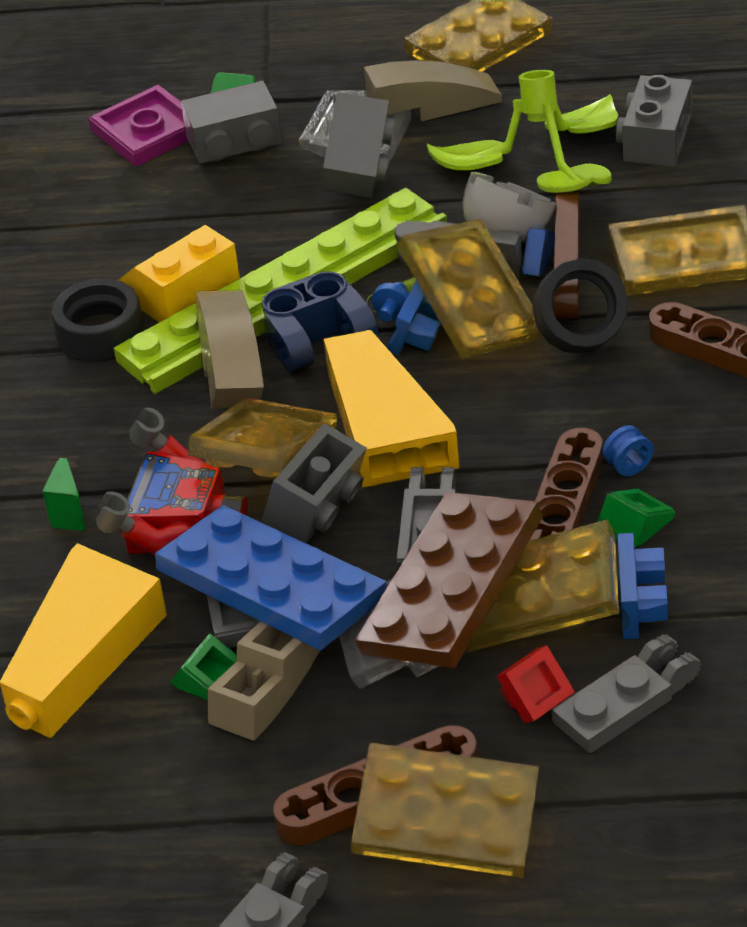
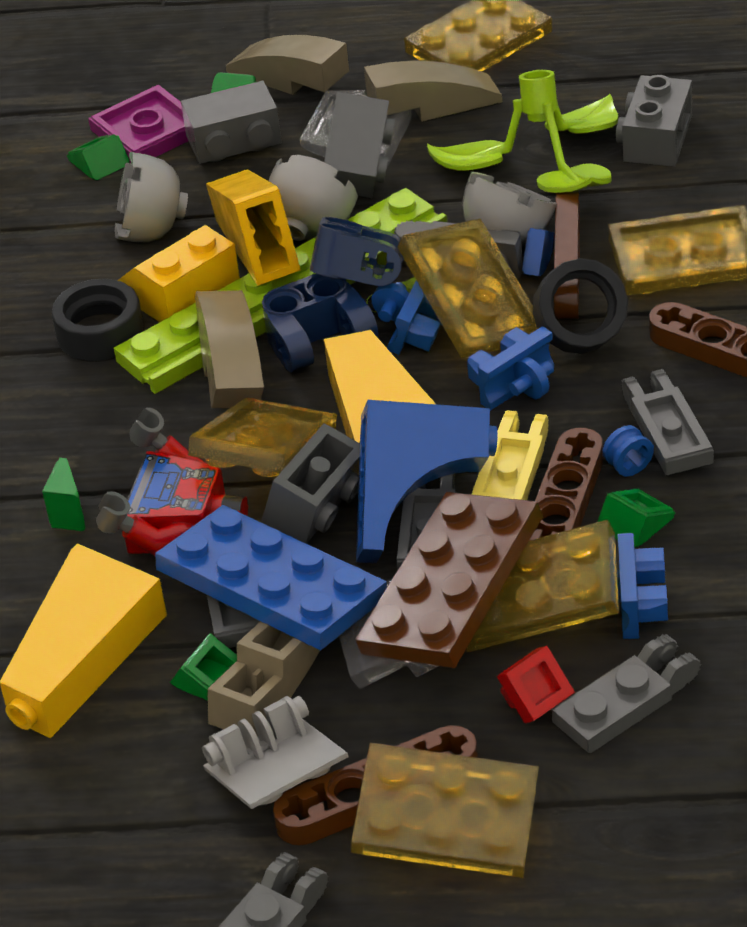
none -> green slope [66,134,129,180]
none -> light grey cylinder [115,152,188,242]
none -> light grey hinge [202,696,348,809]
none -> yellow slope [206,169,301,286]
none -> dark tan slope [226,35,349,95]
none -> light grey cylinder [269,155,358,241]
none -> dark blue piece [310,217,405,286]
none -> blue arch [356,399,498,563]
none -> blue hips [467,326,554,411]
none -> light yellow hinge [472,410,549,500]
none -> dark grey hinge [622,369,714,475]

